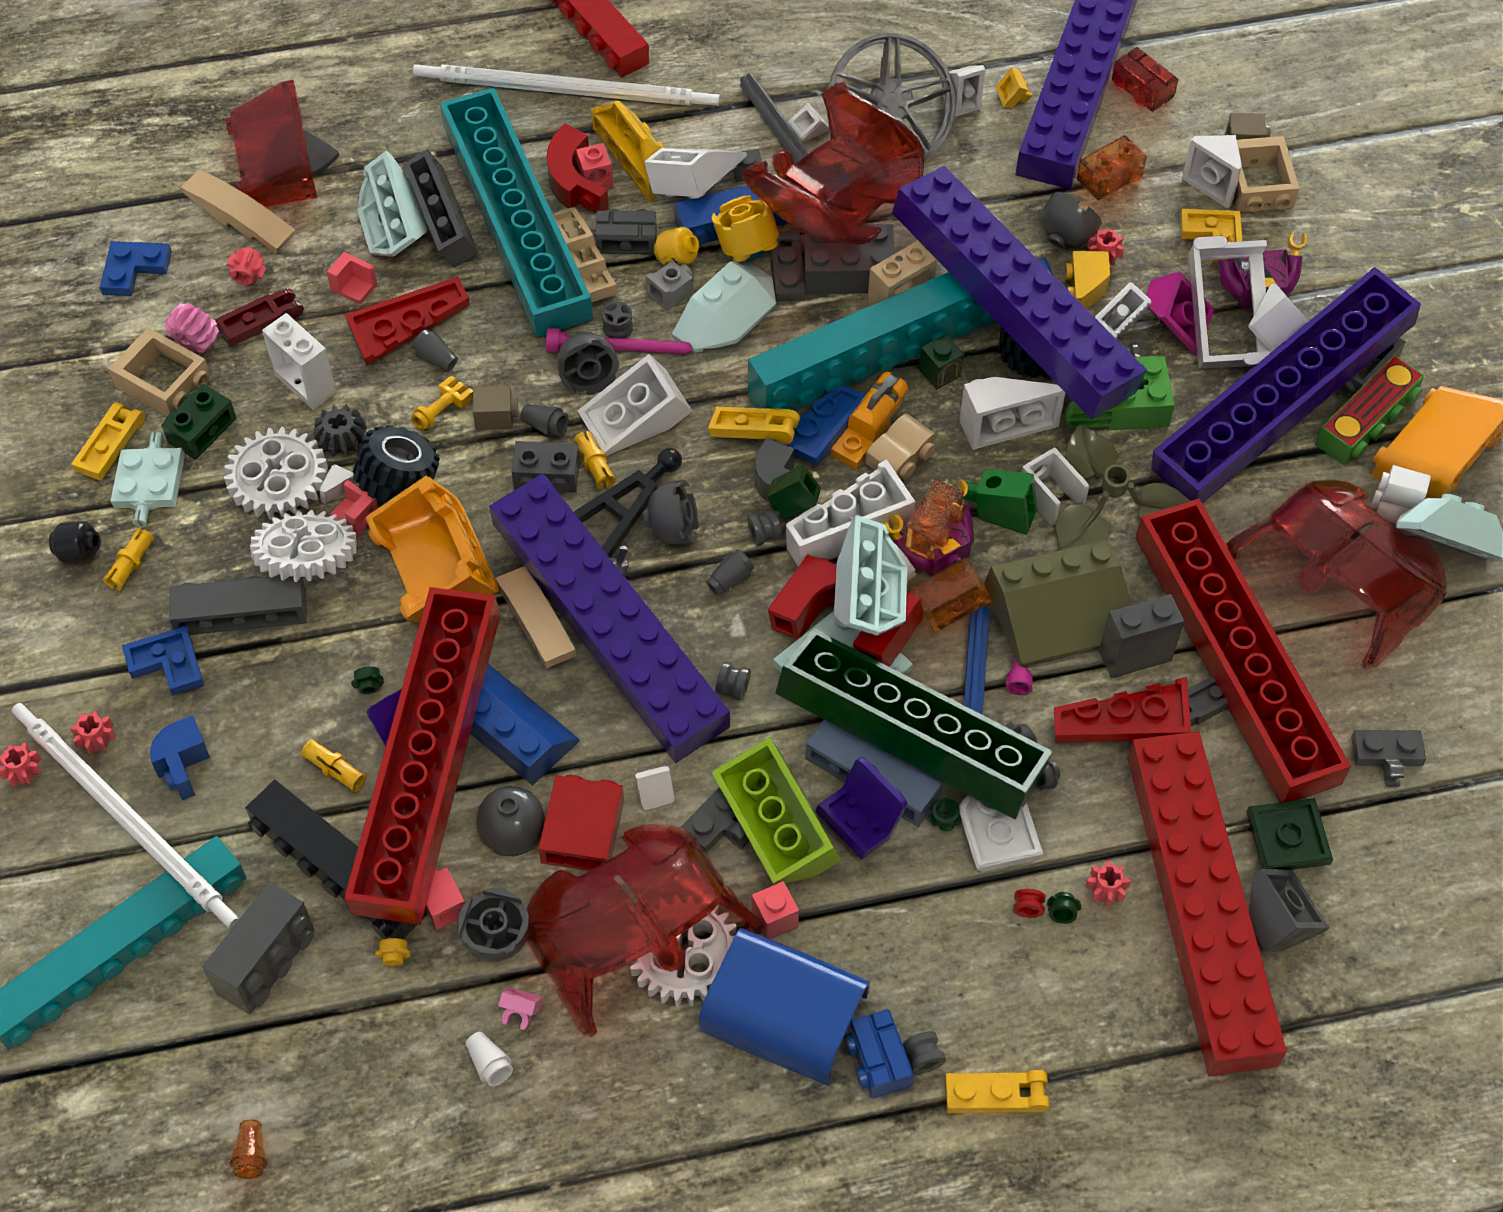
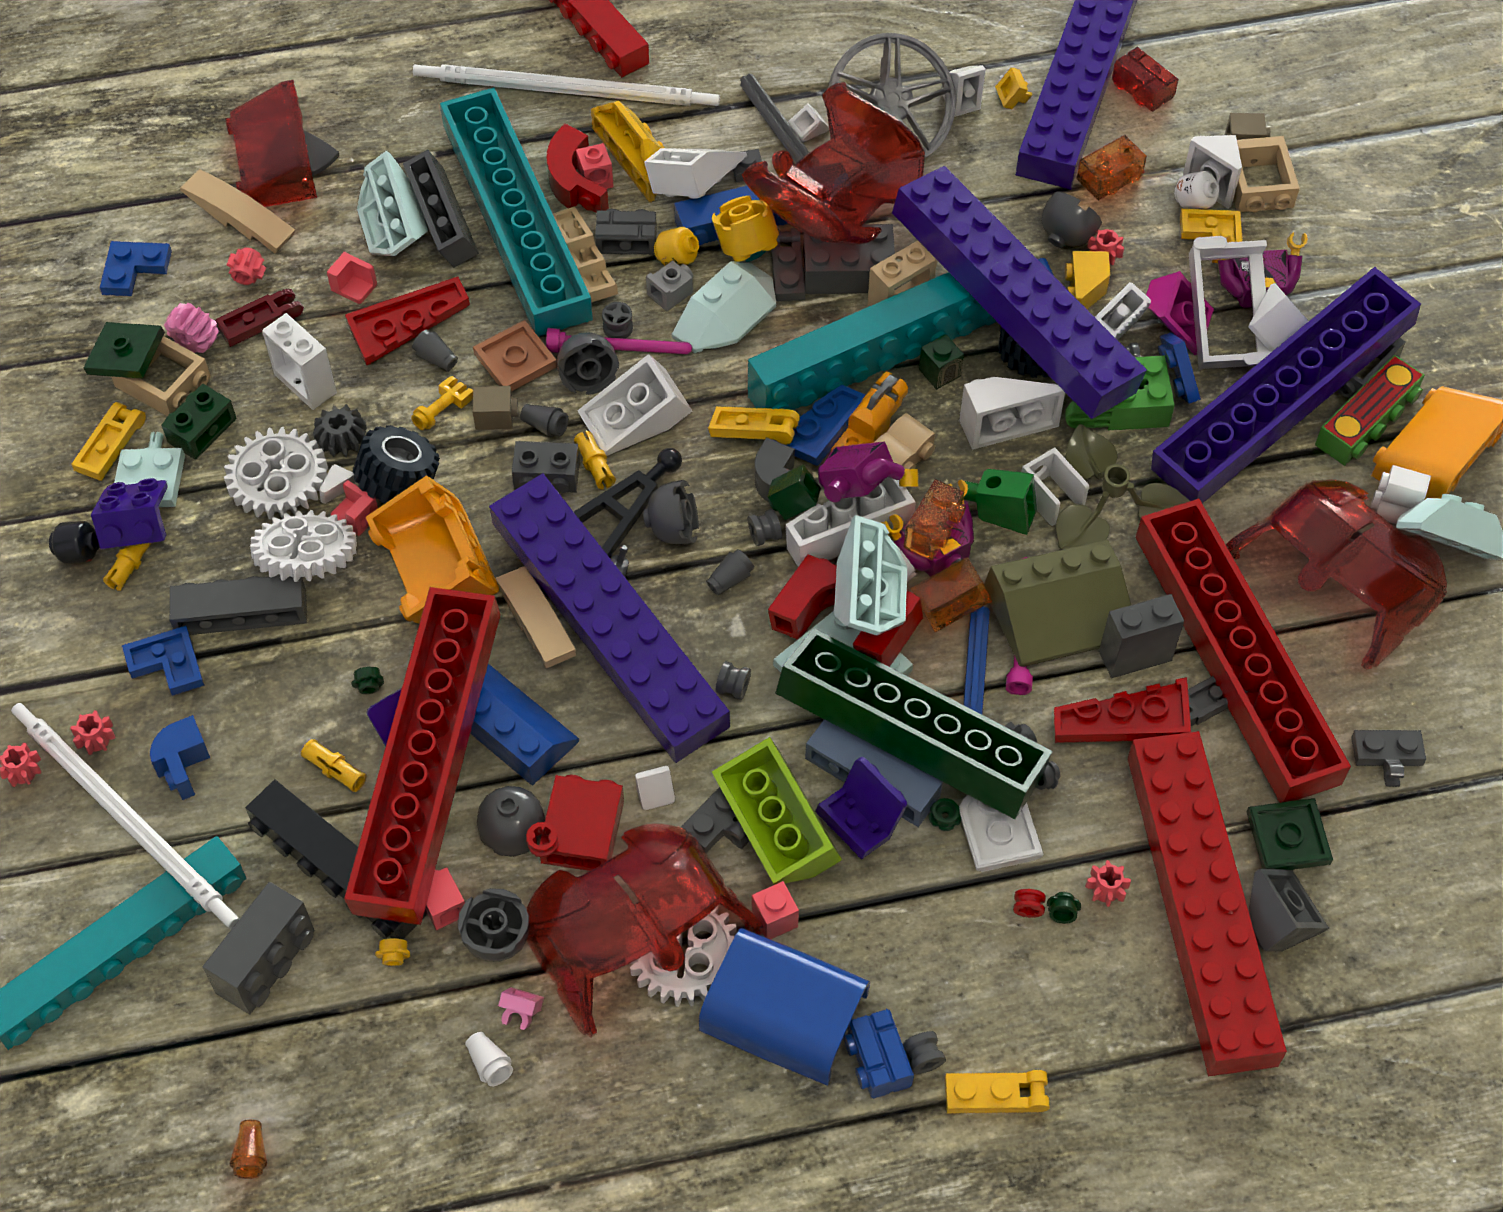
none -> dark green plate [83,322,165,379]
none -> dark purple bracket [91,478,168,549]
none -> nougat plate [473,320,557,392]
none -> red bush [526,822,559,858]
none -> magenta torso [818,441,918,503]
none -> blue plate [1158,332,1201,404]
none -> white head [1174,171,1219,209]

